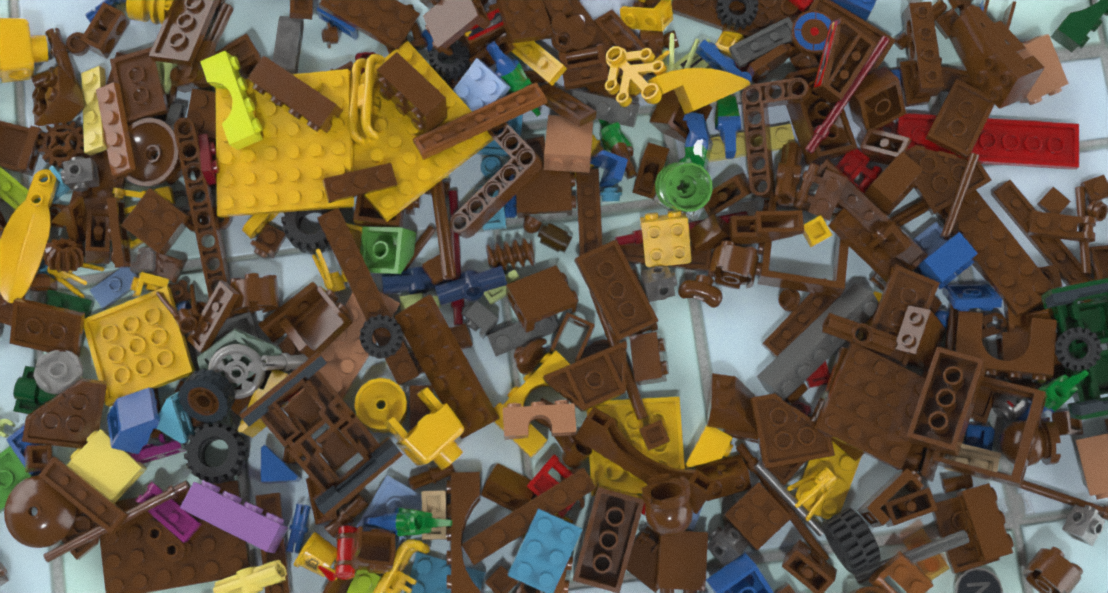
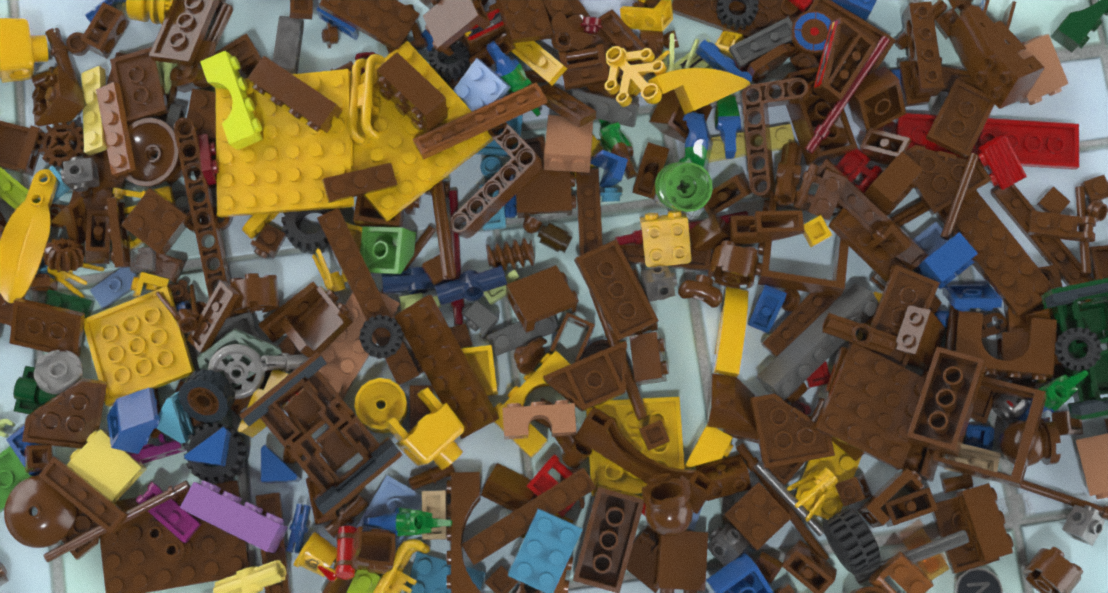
none -> blue slope [184,427,231,467]
none -> yellow panel [462,345,498,396]
none -> dark red plate [580,17,603,34]
none -> yellow slope [714,287,749,377]
none -> blue slope [748,285,787,334]
none -> reddish brown plate [755,551,782,584]
none -> reddish brown bracket [835,474,872,506]
none -> red brick [977,134,1027,190]

